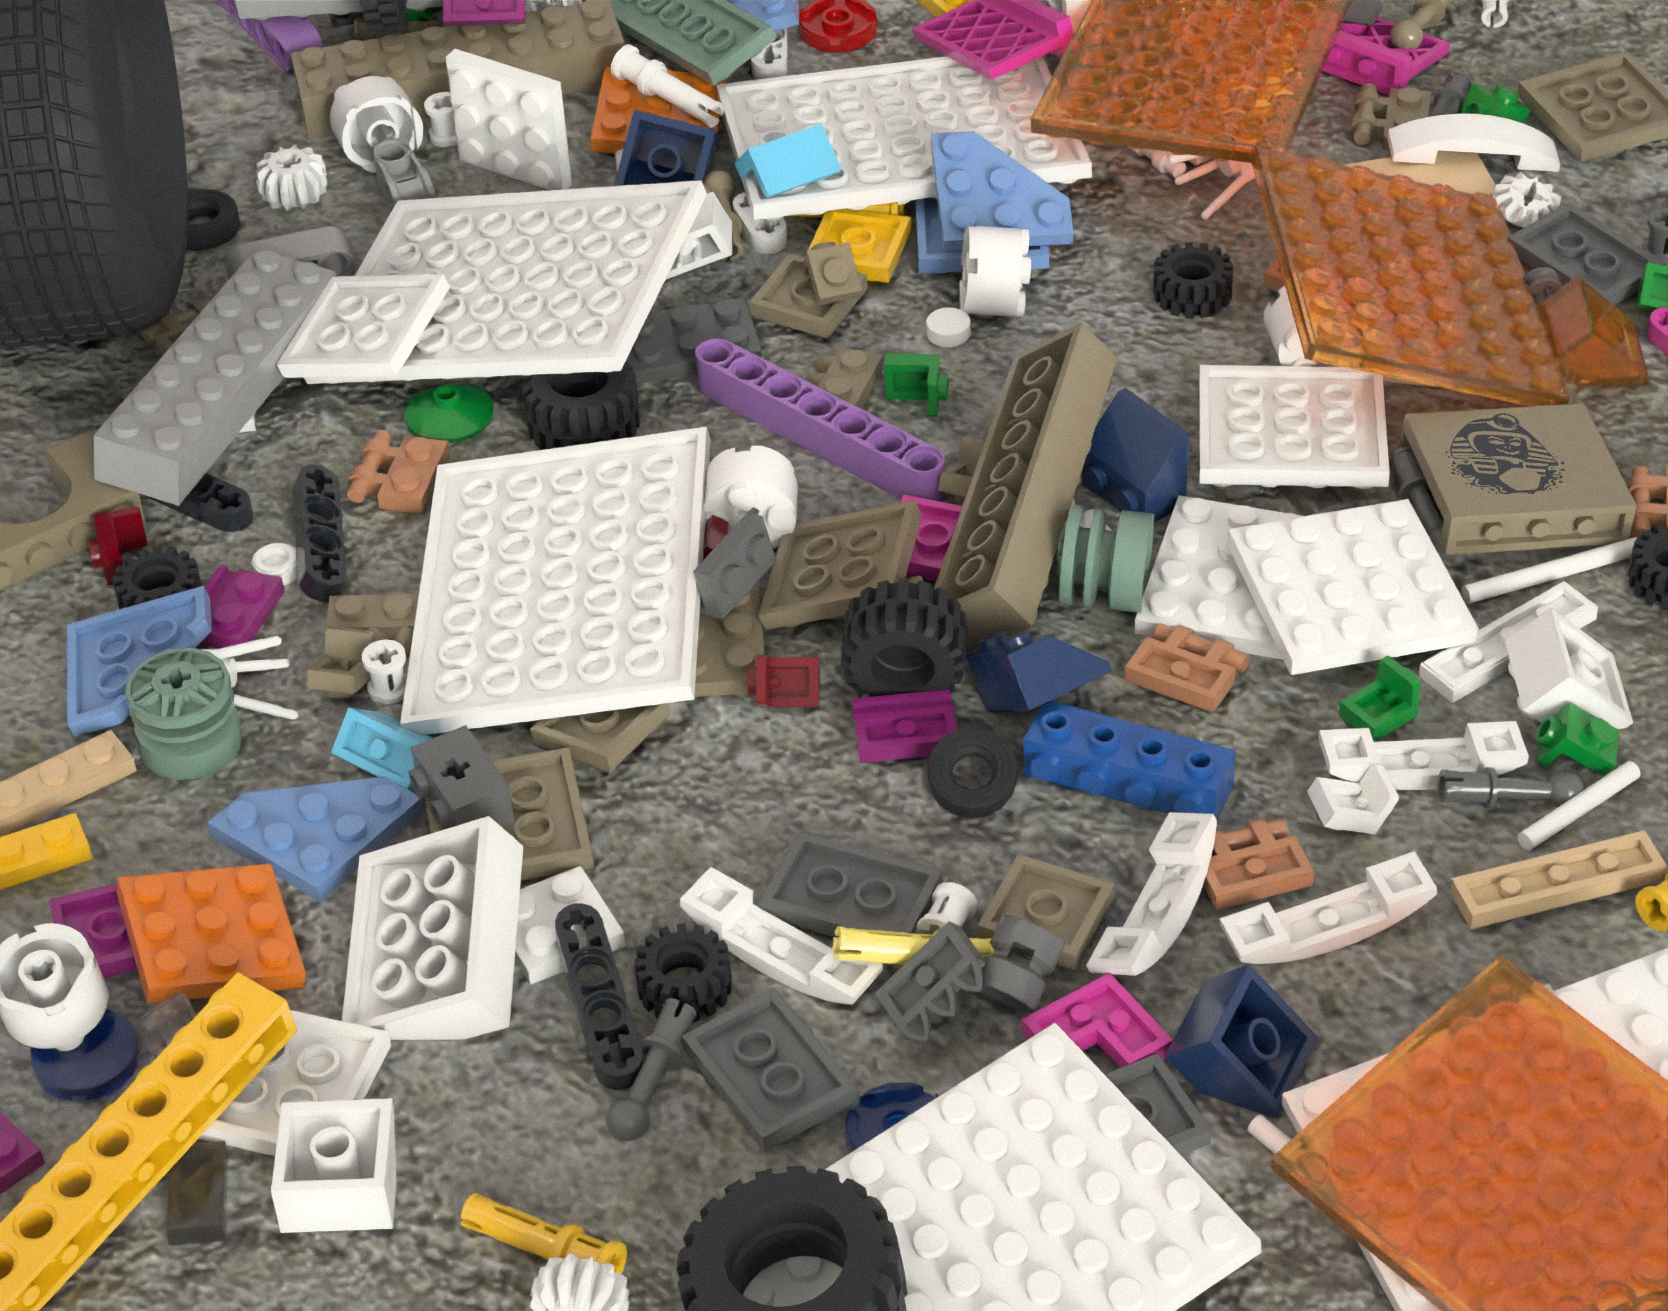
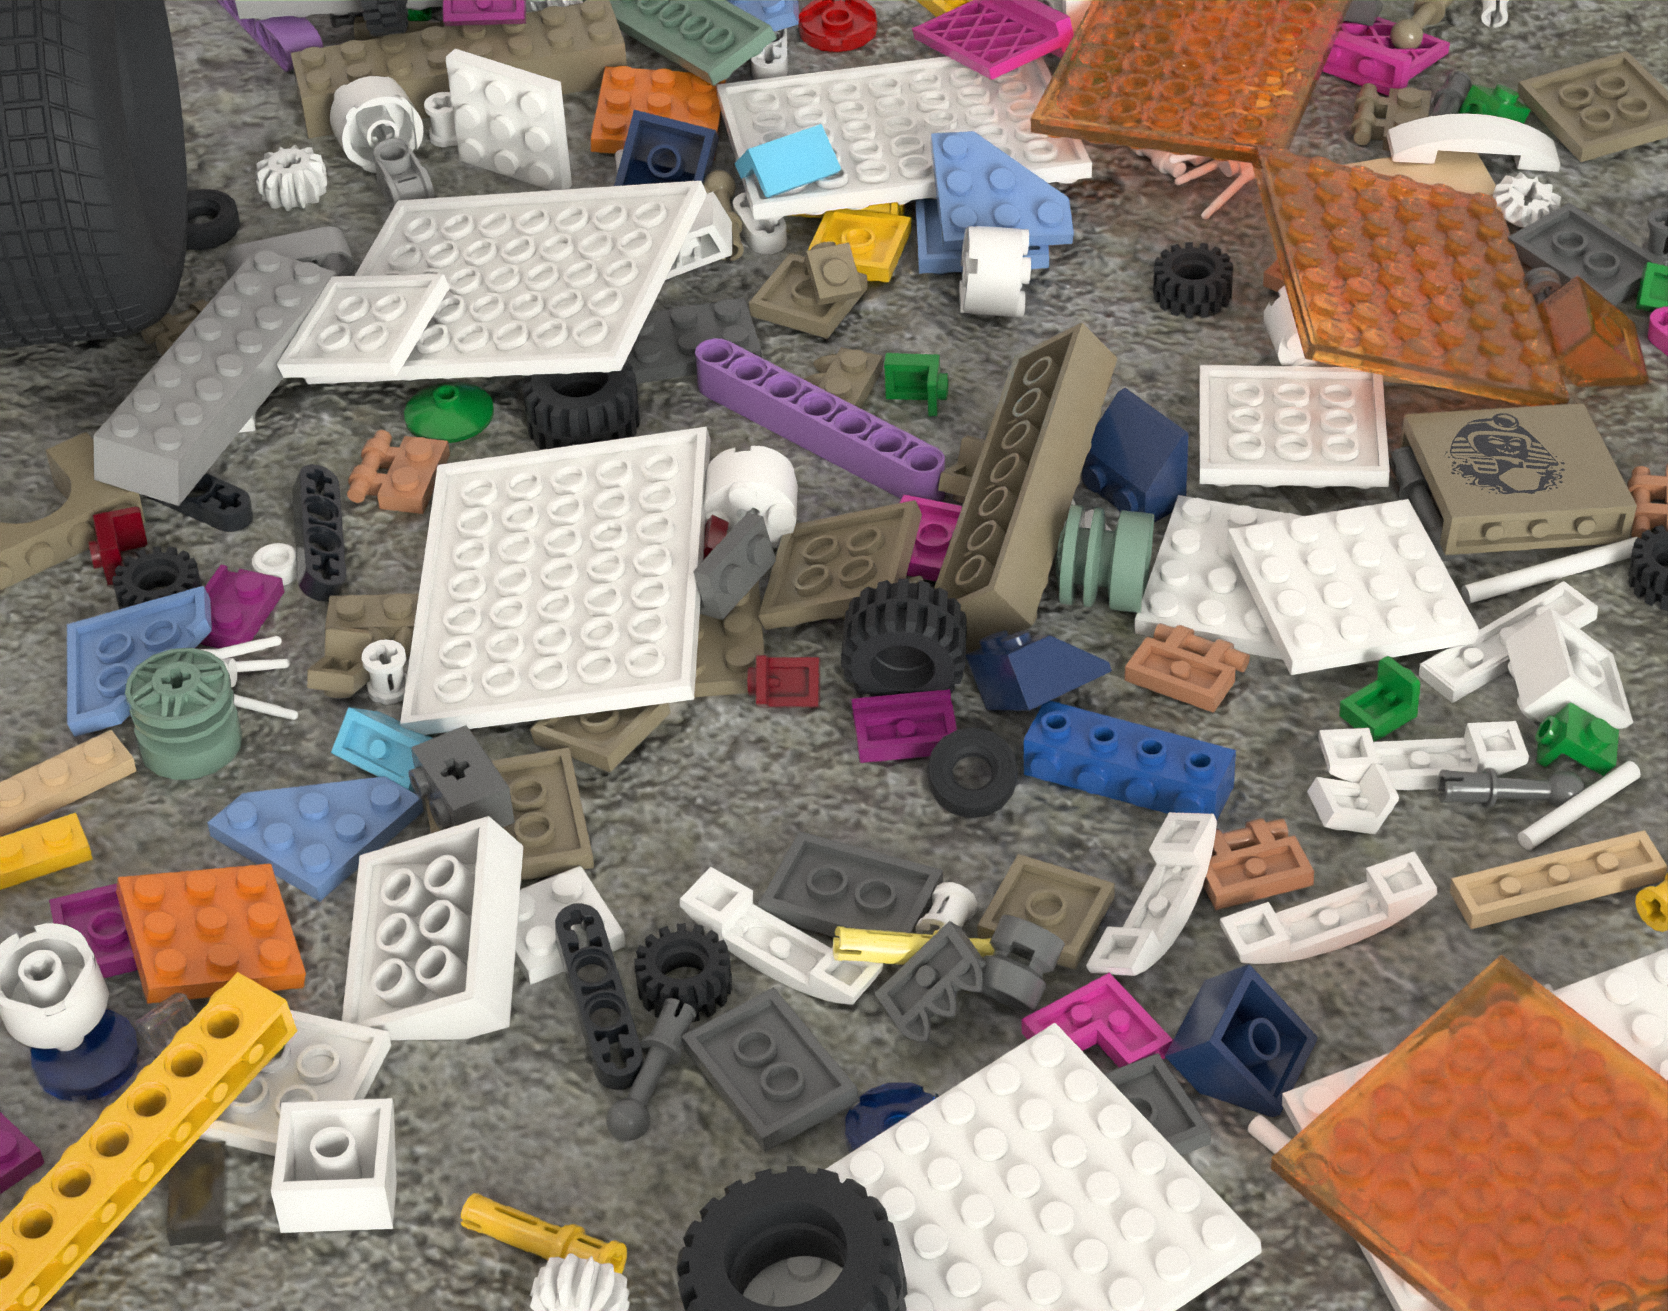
white pin [611,44,725,127] -> none
white tile [926,308,971,348] -> none

